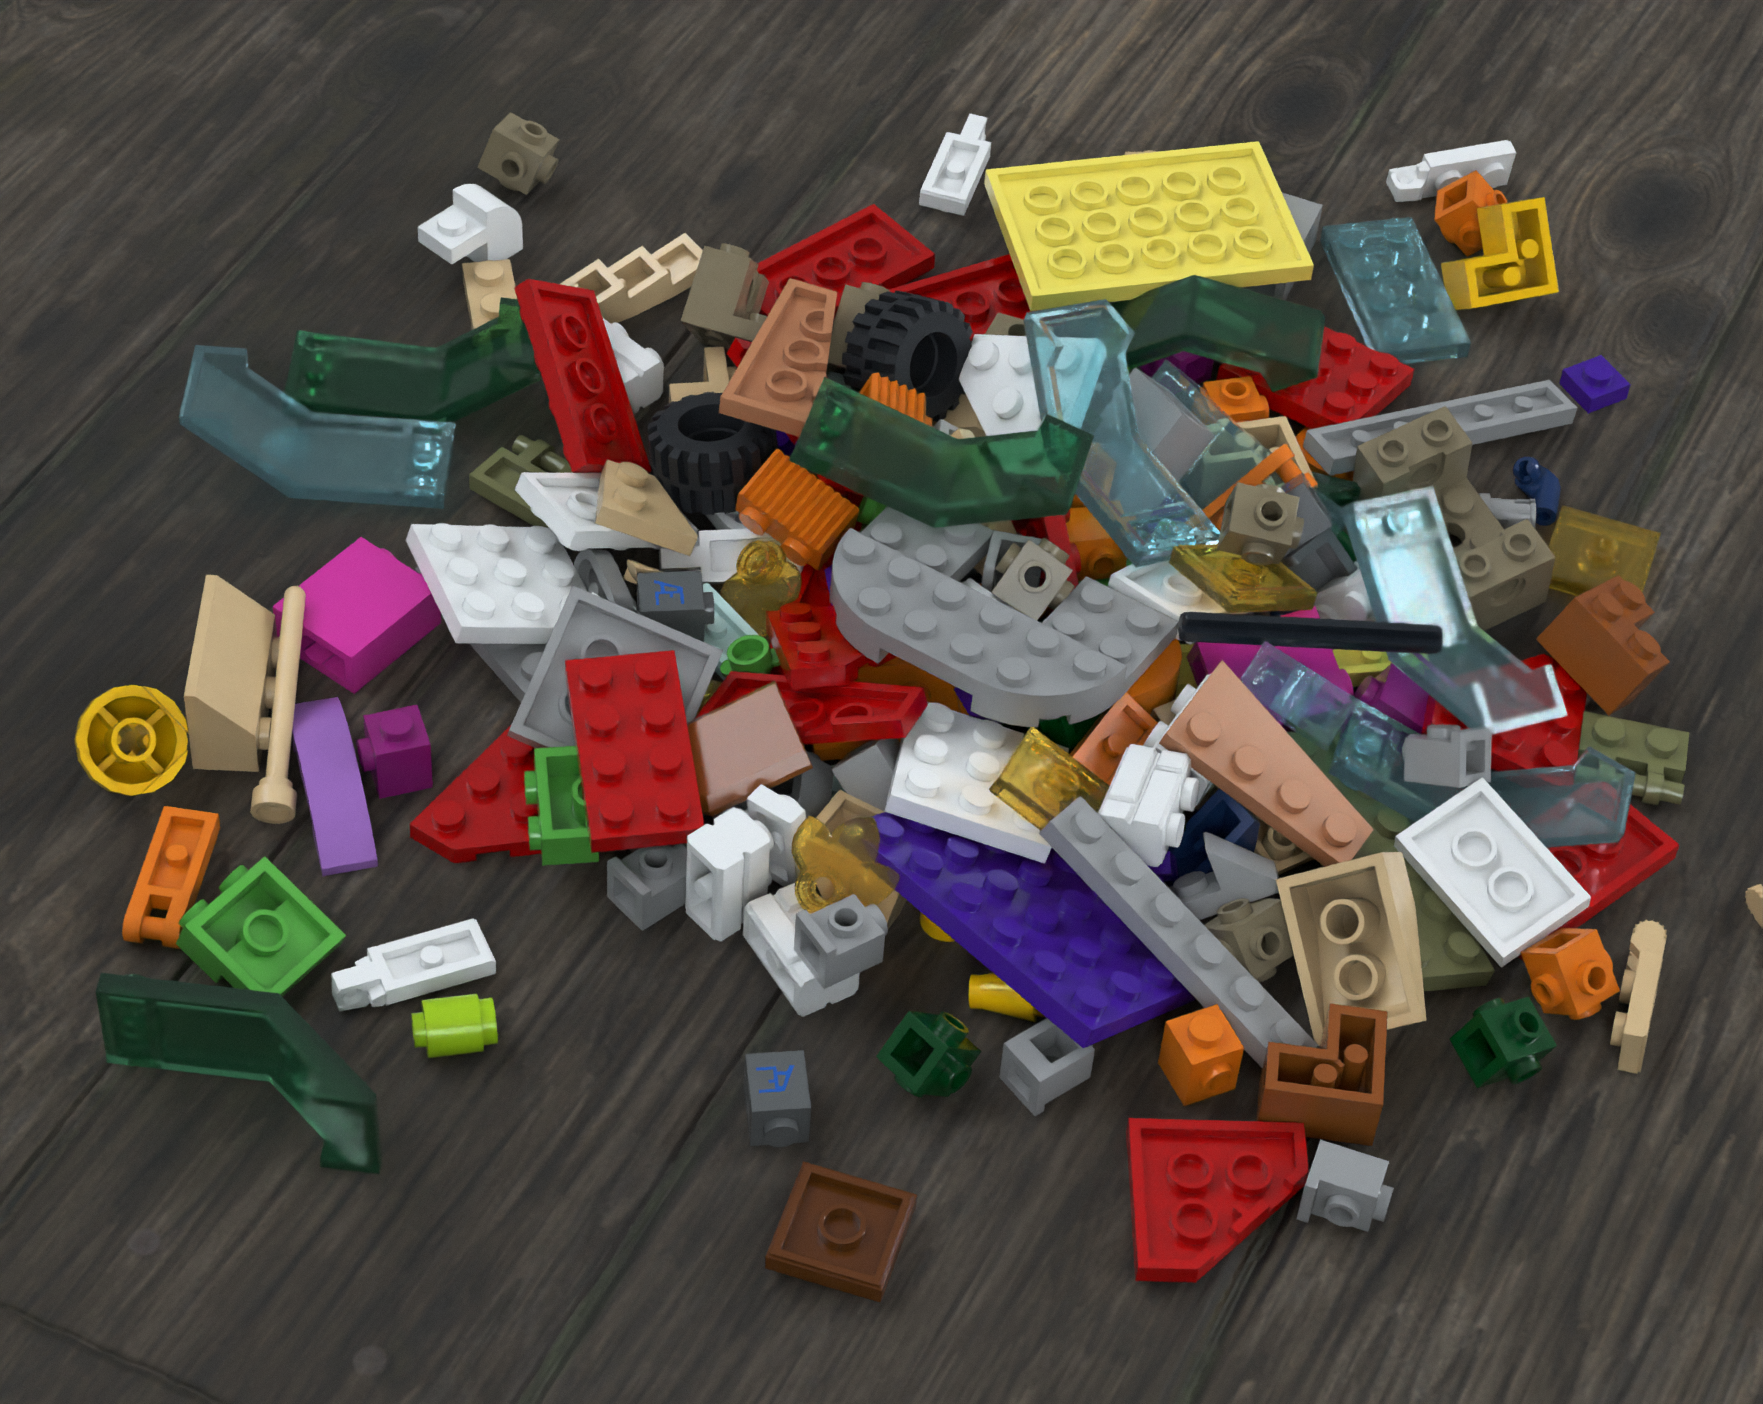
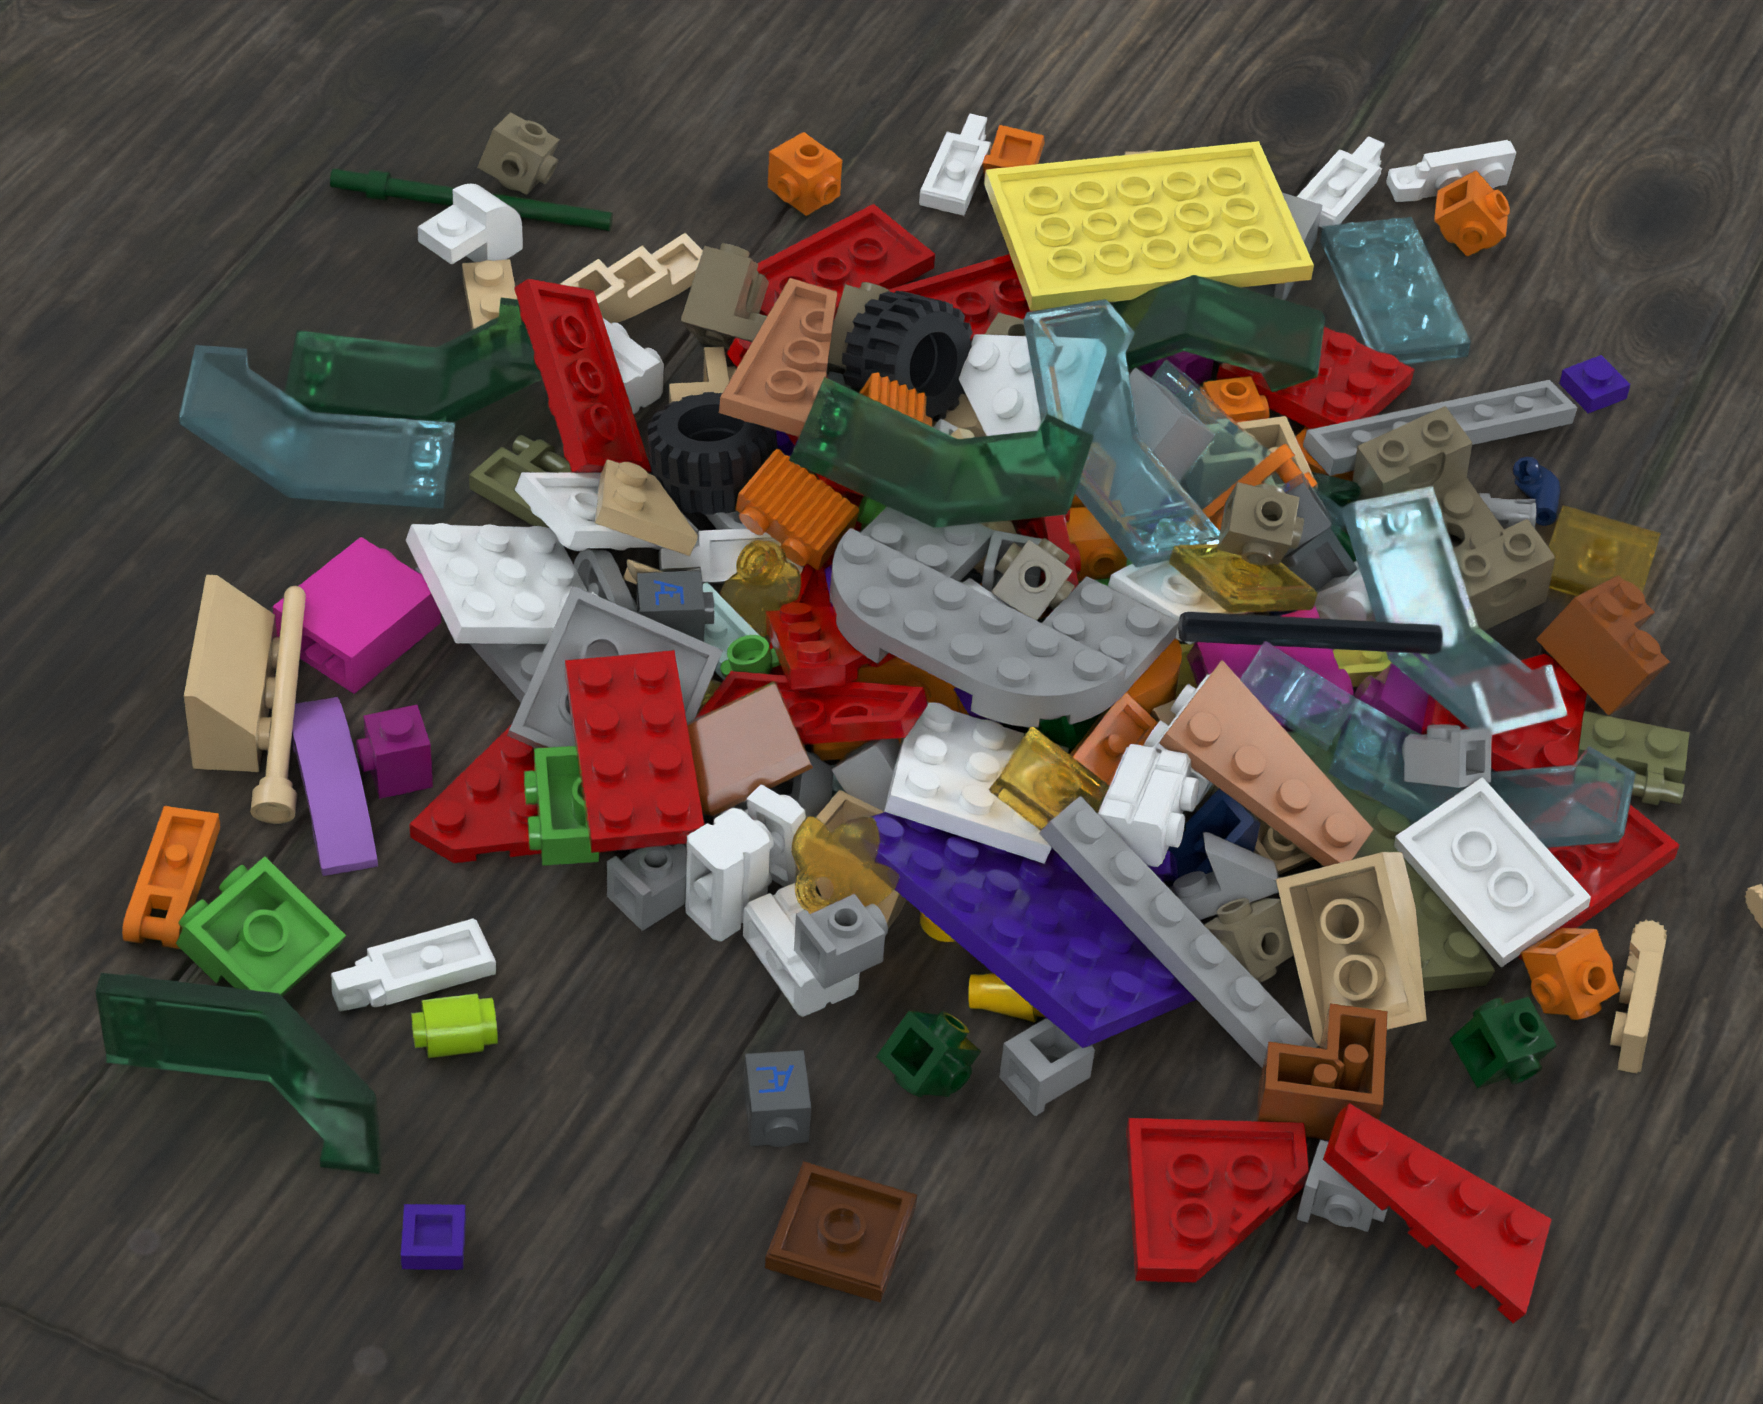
yellow cylinder [74,685,188,796] -> none
orange brick [1158,1004,1244,1106] -> none
yellow brick [1441,197,1559,310] -> none
none -> dark green bar [330,169,613,231]
none -> dark purple plate [401,1204,466,1270]
none -> orange brick [768,132,842,216]
none -> orange bracket [982,125,1045,181]
none -> white hinge [1297,136,1385,232]
none -> red wing [1323,1103,1552,1324]

